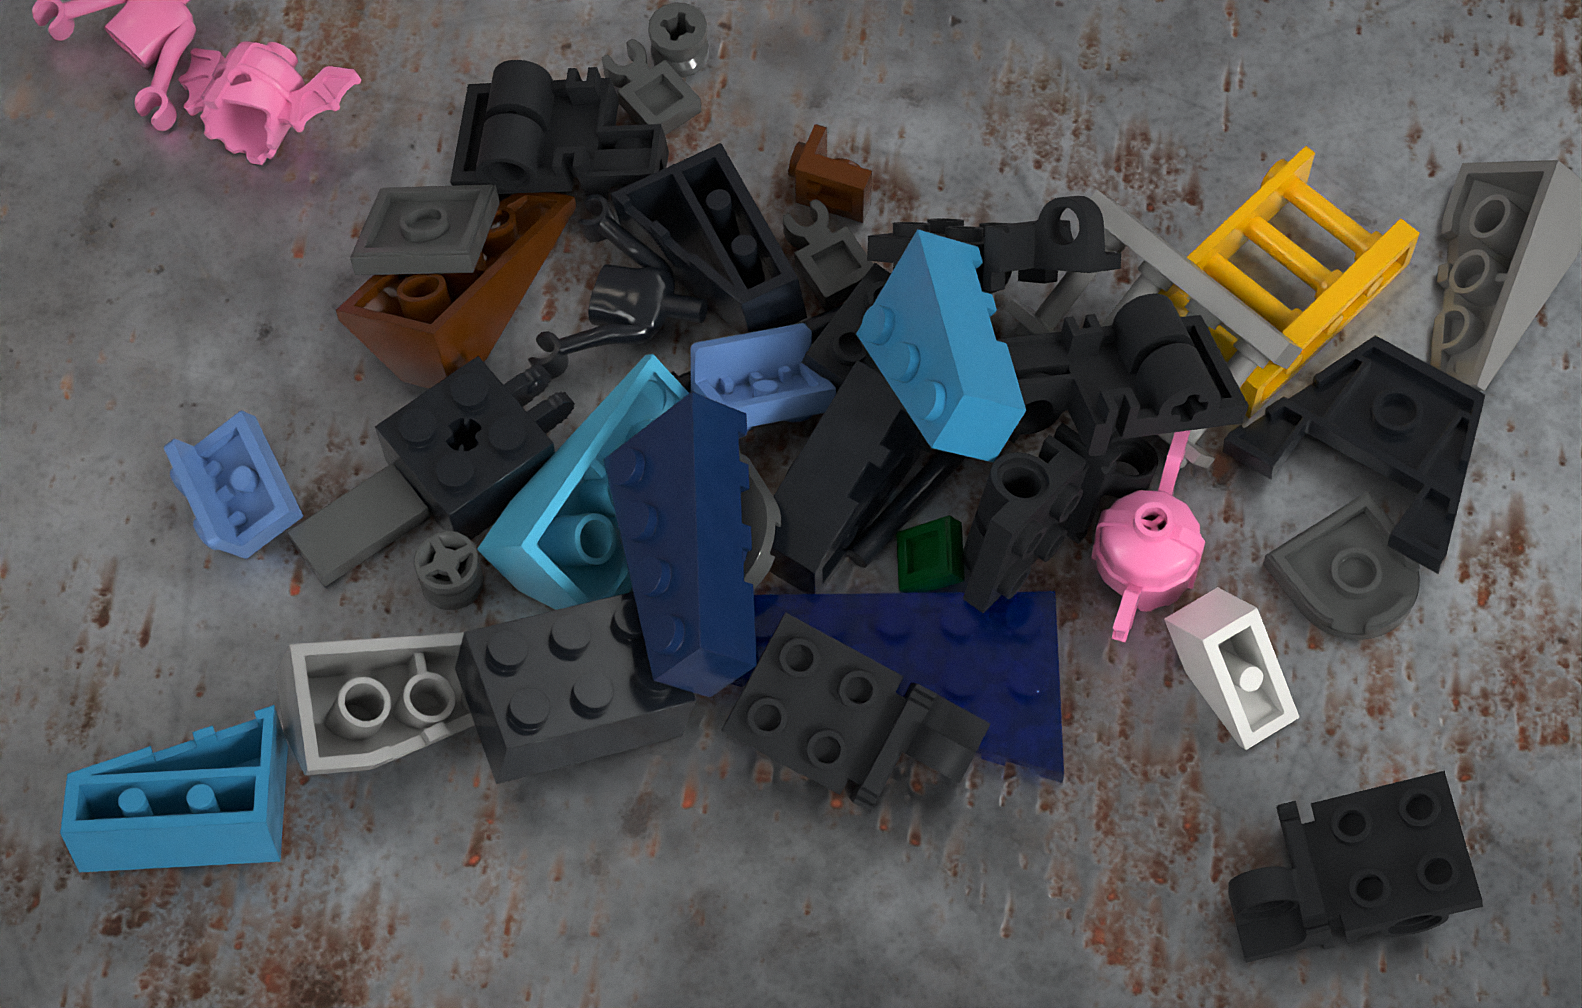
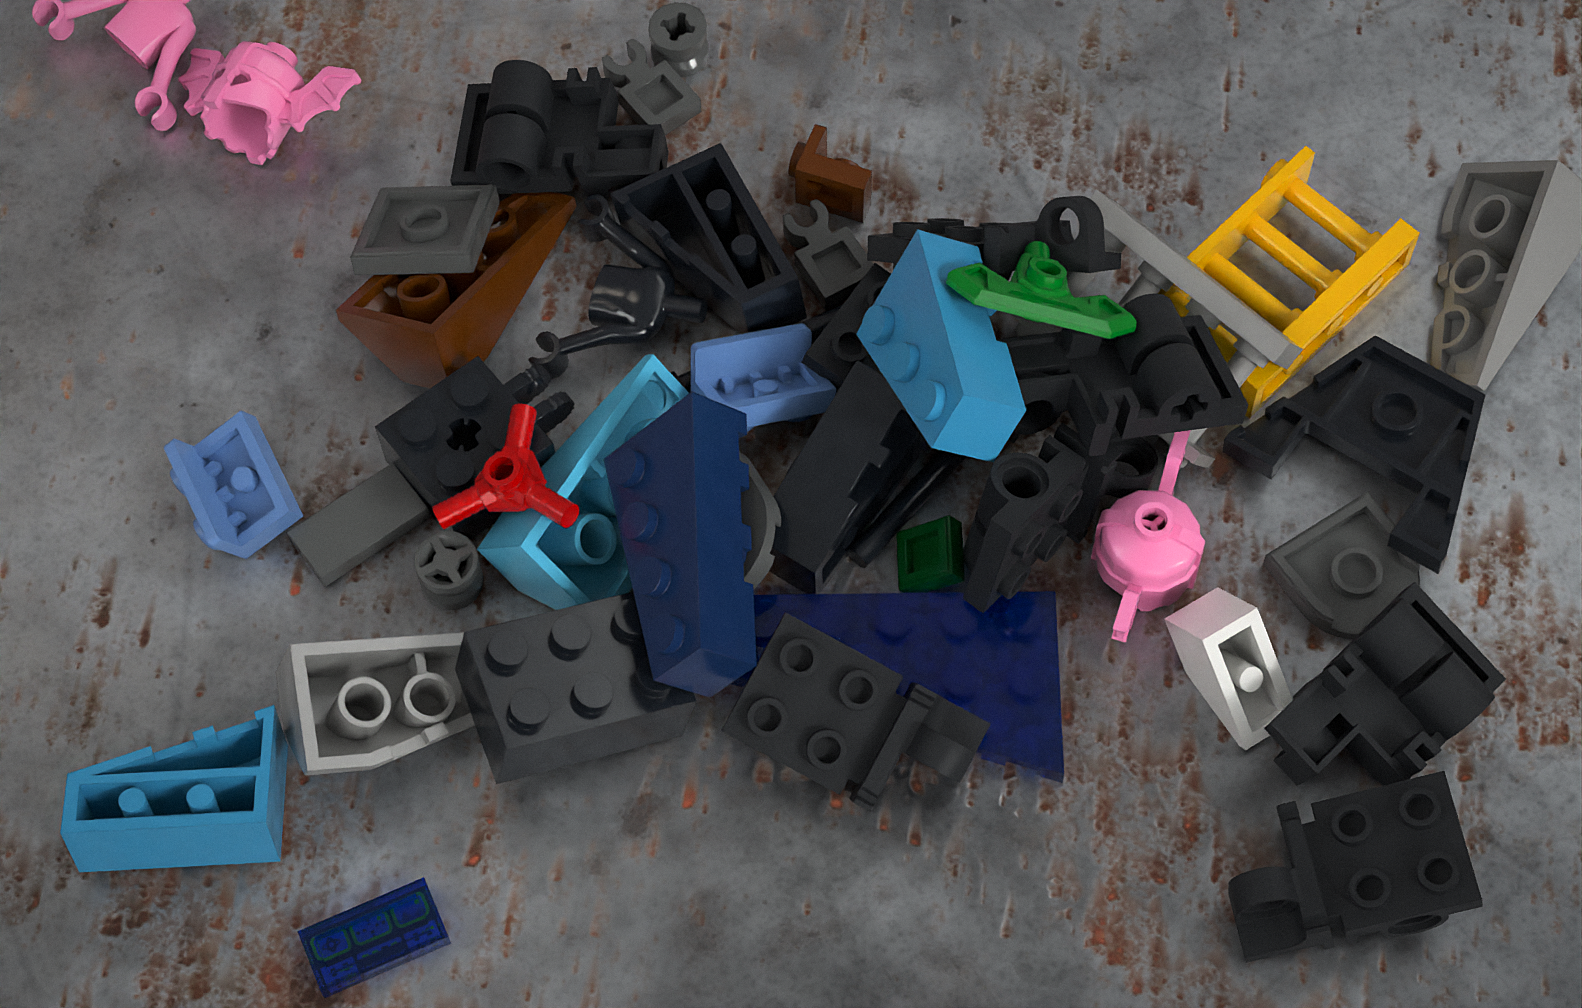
none -> clear blue tile [297,877,451,998]
none -> red piece [432,404,579,530]
none -> green piece [945,241,1136,339]
none -> black plate [1264,582,1506,786]

